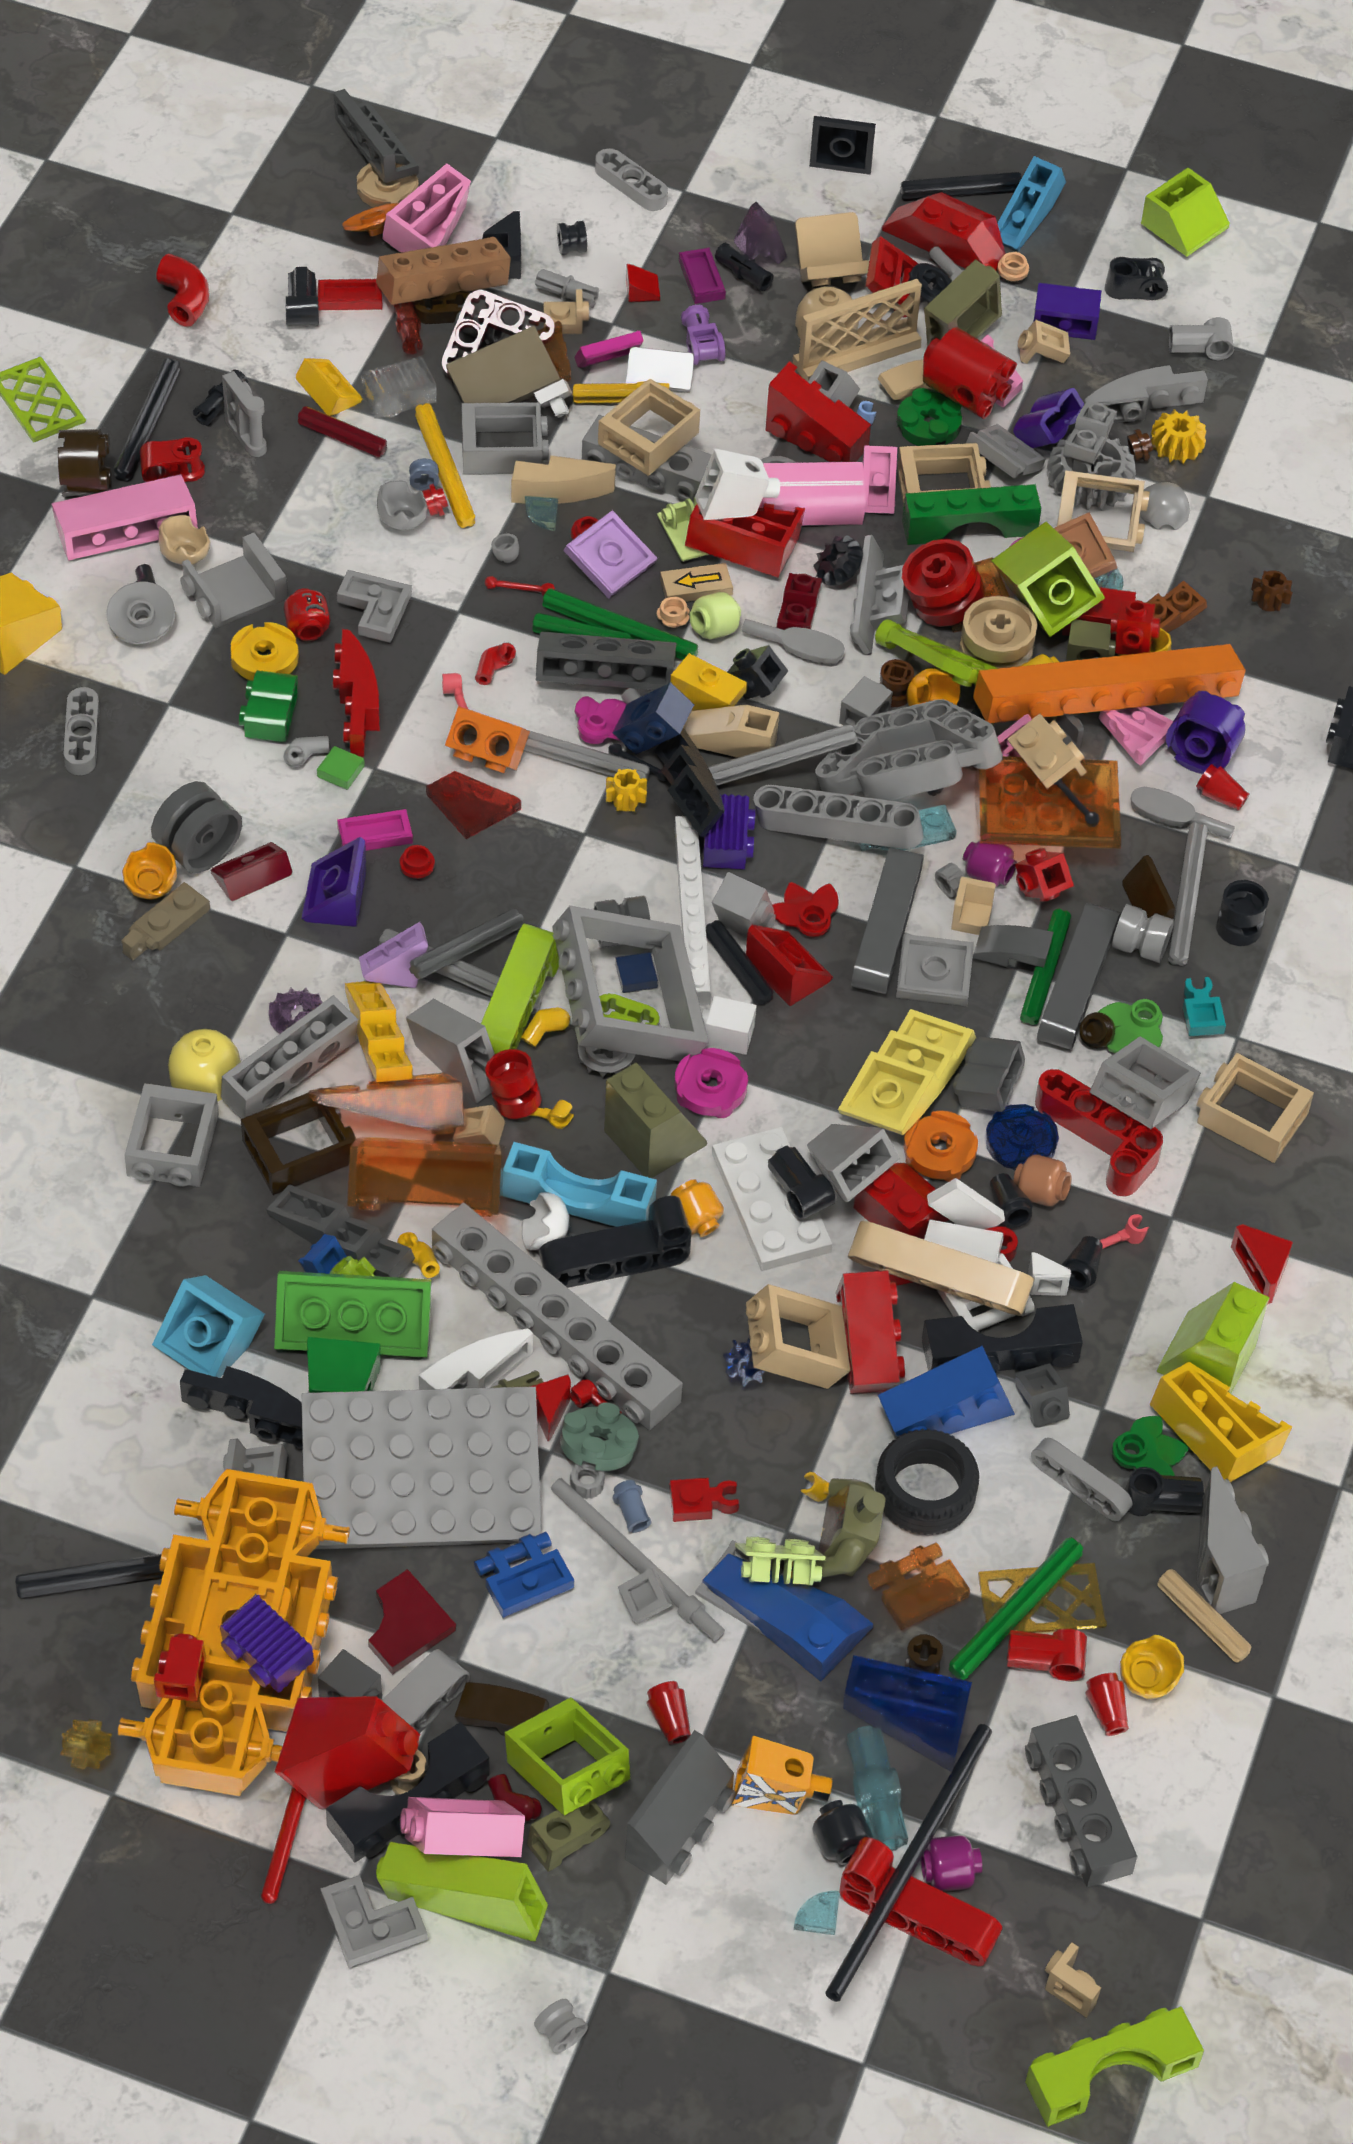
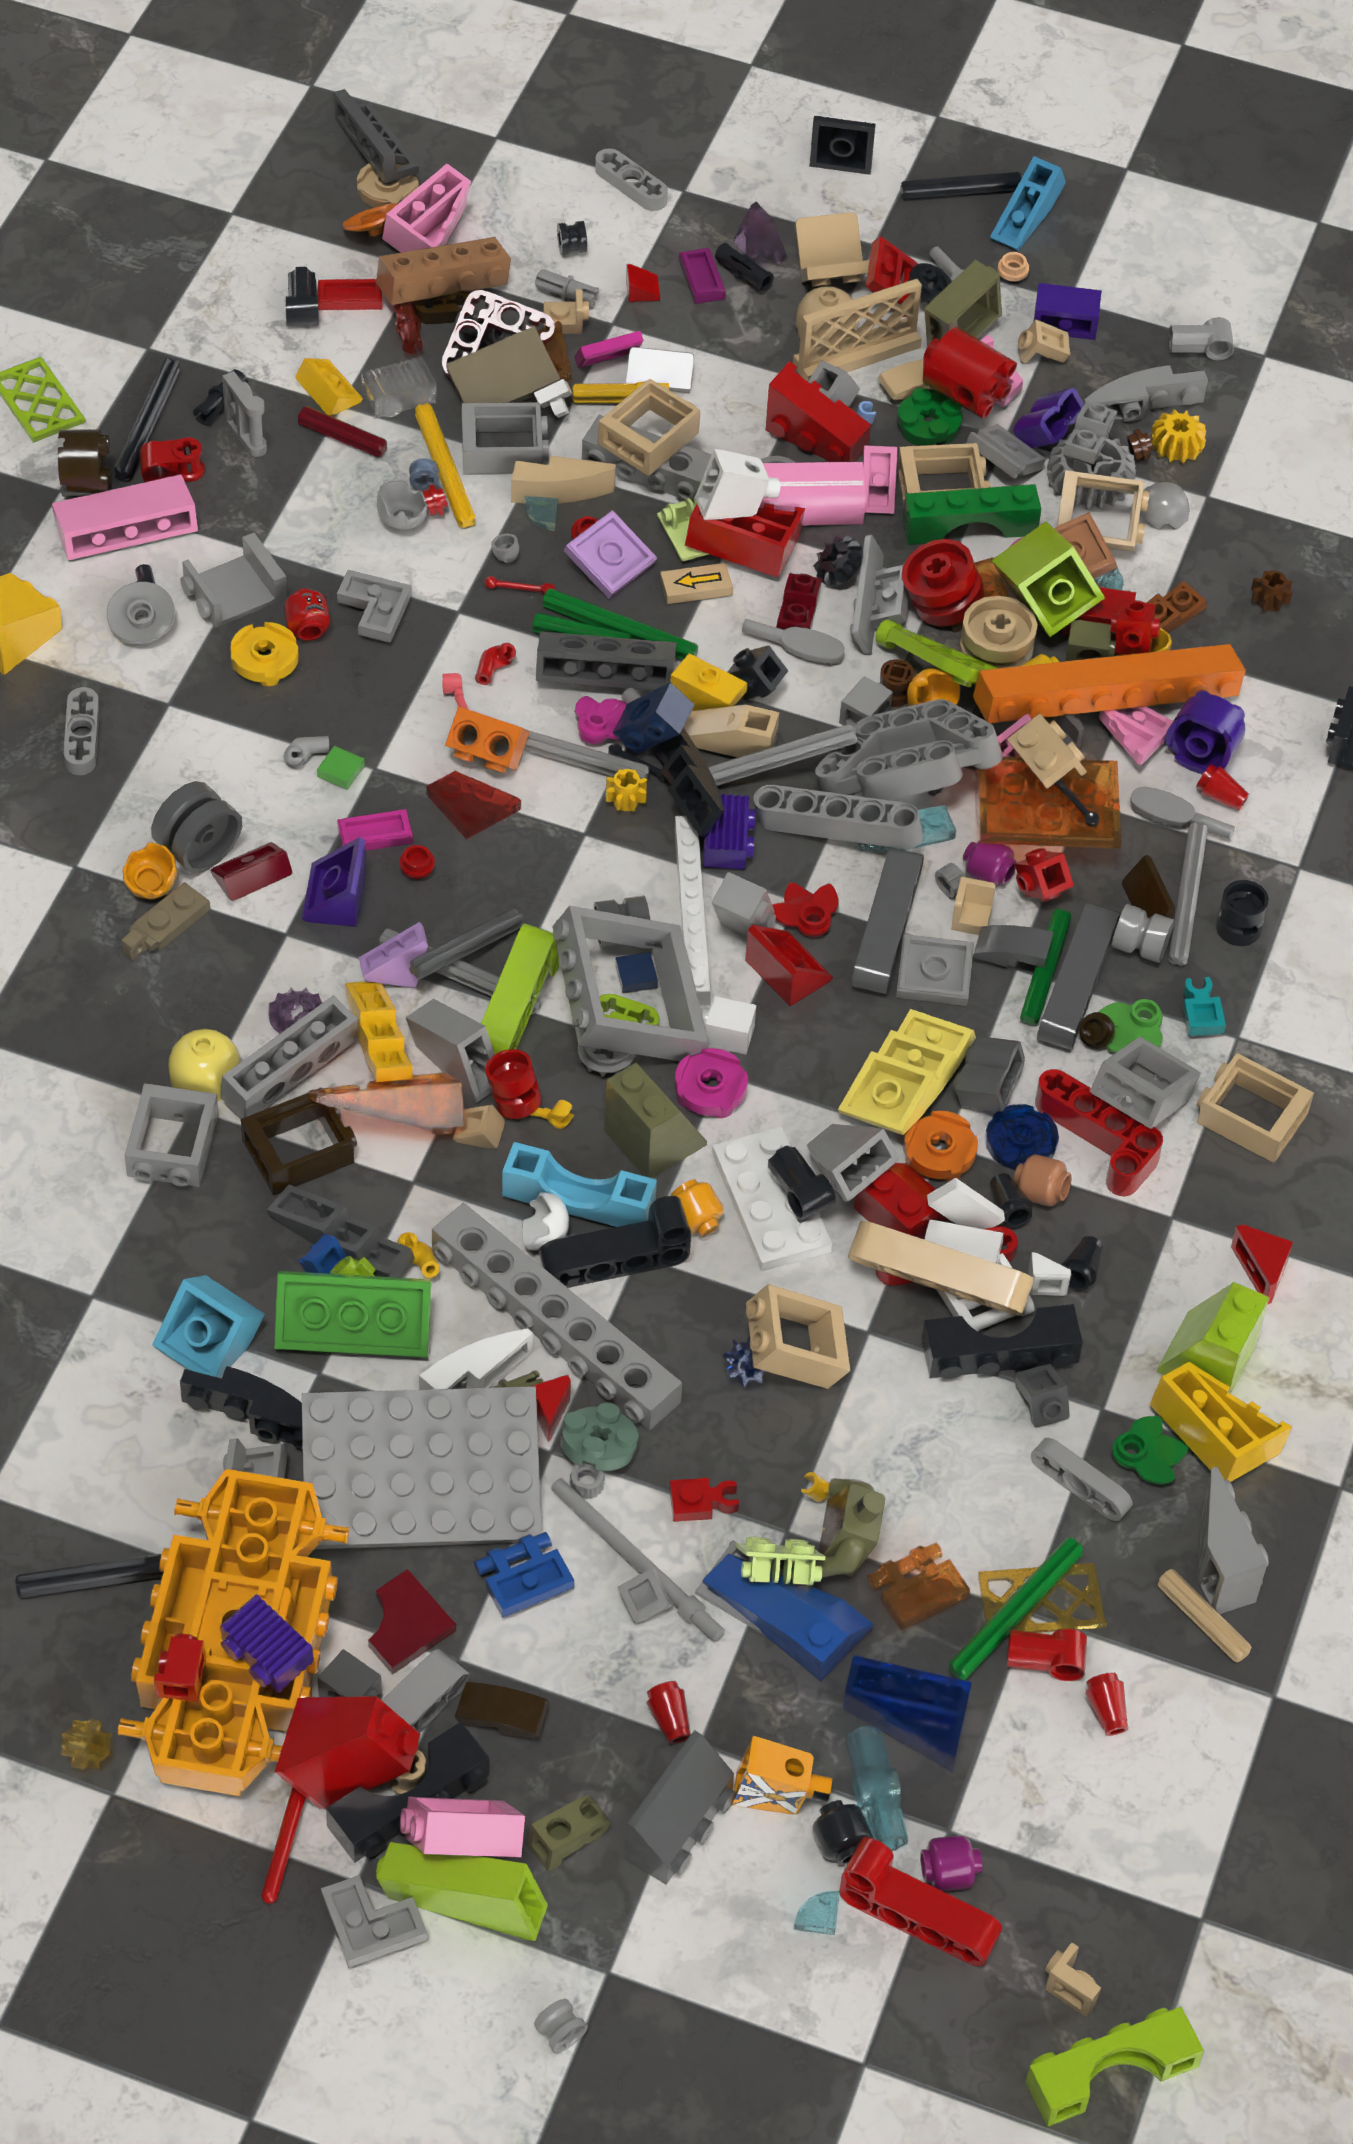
red cylinder [156,253,209,327] -> none
tan hair [158,515,210,565] -> none
green brick [239,670,298,742] -> none
green torso [307,1337,381,1393] -> none
red slope [333,629,380,757] -> none
clear orange windscreen [347,1137,505,1217] -> none
black slope [482,211,521,279] -> none
dark red arm [488,1774,542,1822] -> none
lime window [505,1697,630,1816] -> none
yellow arm [521,1007,570,1048] -> none
red hand [570,1379,622,1414] -> none
sand blue pin [612,1480,652,1533] -> none
light nougat plate [657,597,690,628] -> none
medium lavender connector [681,305,725,365] -> none
yellowish green head [689,592,741,640] -> none
black axle [706,920,774,1005] -> none
black piece [825,1724,992,2002] -> none
red wedge [835,1271,905,1394] -> none
black tyre [875,1429,979,1535] -> none
blue wedge [878,1346,1015,1437] -> none
red wedge [882,192,1006,271] -> none
dark brown bush [904,1634,943,1685] -> none
dark grey brick [1025,1715,1138,1888] -> none
coral hand [1100,1214,1149,1249] -> none
black piece [1104,257,1168,301] -> none
yellow hair [1120,1635,1184,1699] -> none
black piece [1125,1467,1204,1516] -> none
lime slope [1141,168,1230,257] -> none

